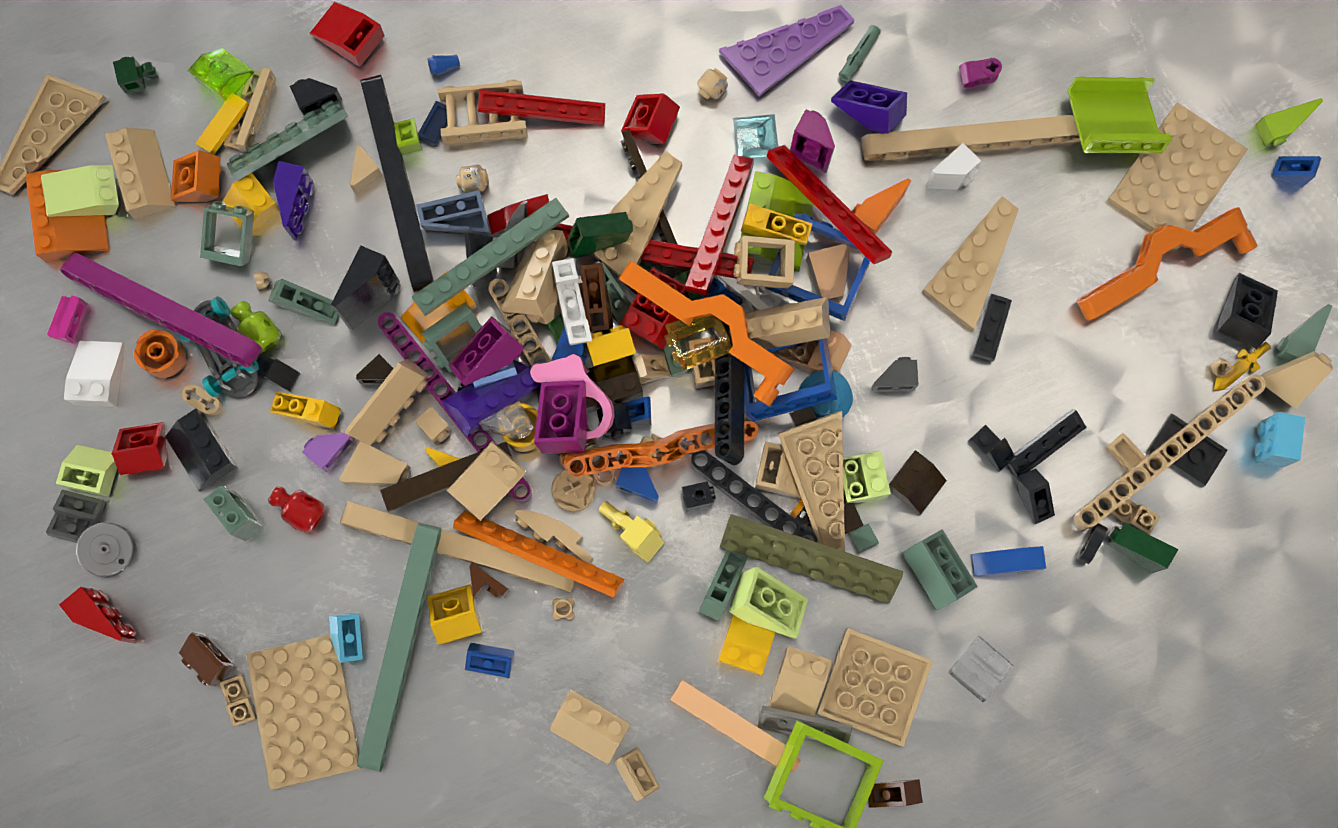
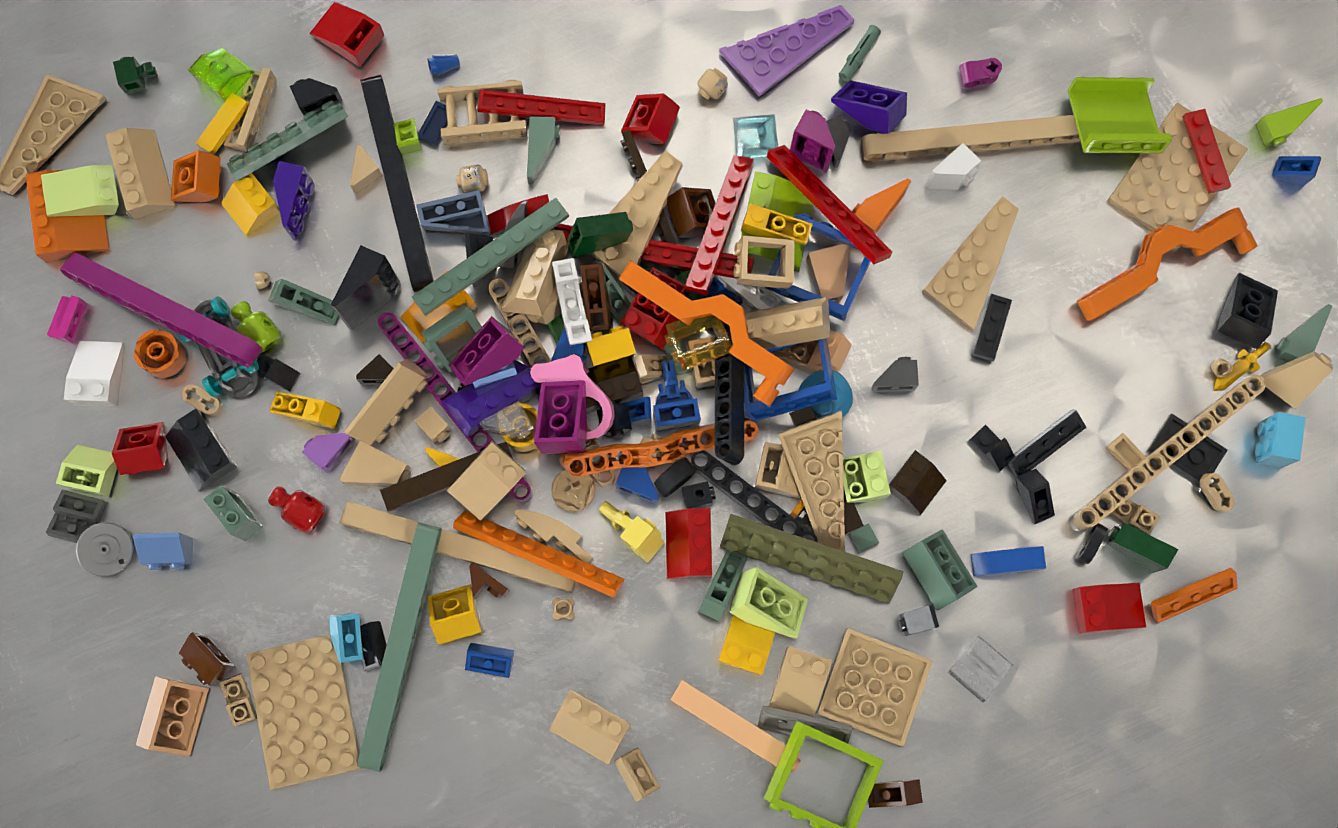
red slope [59,587,138,644] -> none
sand green window [200,201,254,266] -> none
none -> medium blue slope [133,533,193,570]
none -> light nougat slope [136,676,209,756]
none -> black slope [360,621,387,672]
none -> sand green slope [527,117,560,184]
none -> blue brick [653,360,701,431]
none -> black tyre [654,457,696,497]
none -> red slope [665,508,712,579]
none -> reddish brown slope [667,187,715,238]
none -> black slope [827,115,851,168]
none -> slope [898,605,939,636]
none -> red slope [1072,583,1146,634]
none -> orange plate [1151,568,1238,623]
none -> red plate [1182,109,1231,194]
none -> tan beam [1200,473,1235,511]

